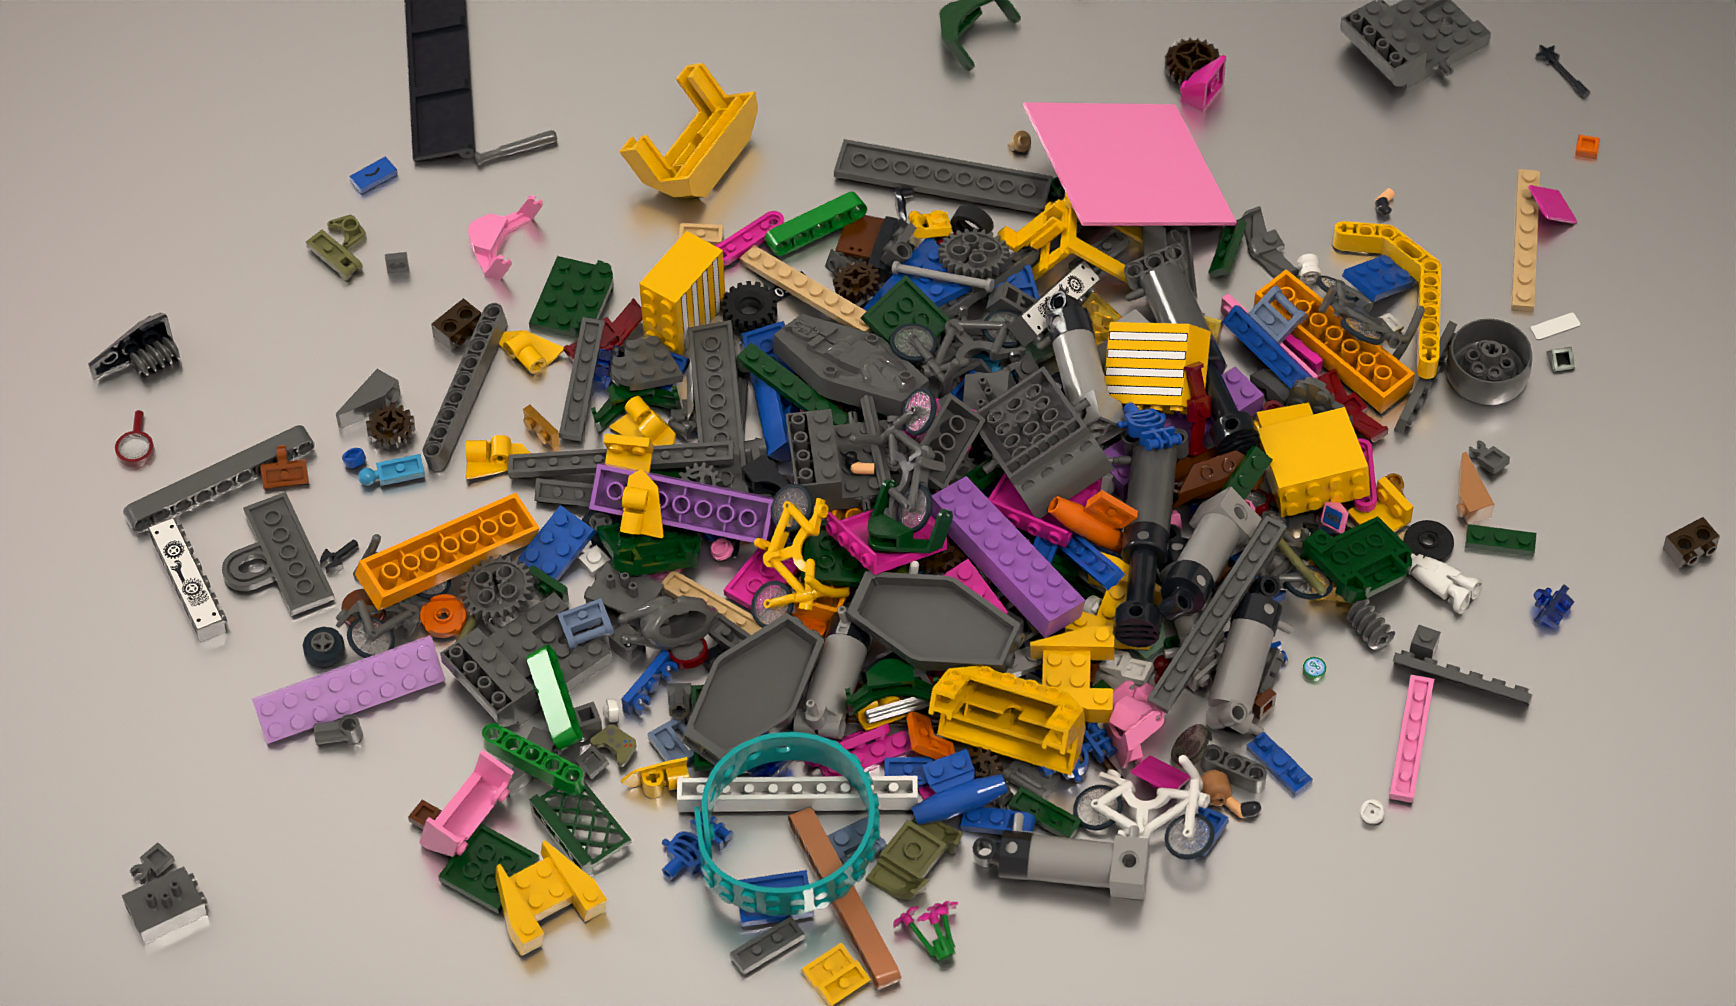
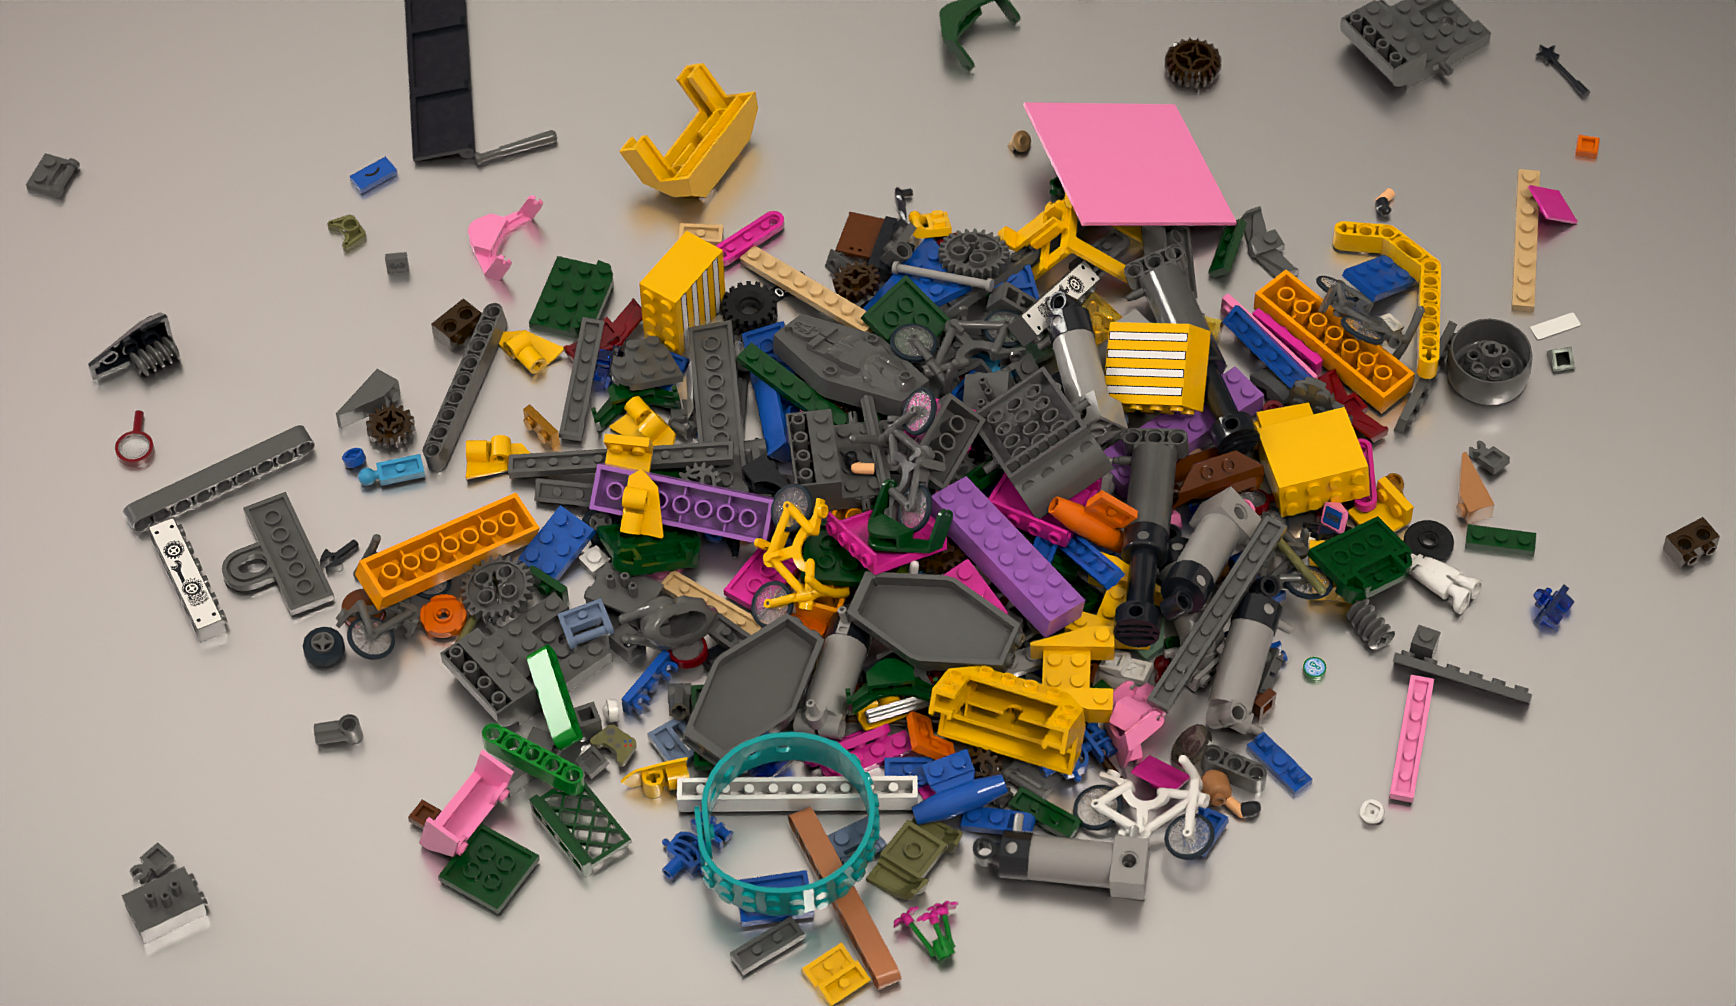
lavender plate [252,635,445,744] -> none
dark orange plate [260,445,309,489] -> none
olive plate [306,230,363,281] -> none
yellow wedge [495,840,607,956] -> none
bright pink plate [711,538,733,561] -> none
green beam [765,192,867,256] -> none
dark grey plate [834,139,1053,214] -> none
black tyre [950,204,994,234] -> none
white tile [1083,595,1102,615] -> none
blue torso [1117,402,1182,451] -> none
dark pink slope [1180,55,1227,112] -> none
dark red plate [1184,361,1211,456] -> none
dark green plate [1219,446,1273,500] -> none
sand blue plate [1248,286,1307,344] -> none
white wheel [1297,254,1322,284] -> none
dark green bracket [1300,528,1337,562] -> none
none -> dark grey plate [26,153,80,198]

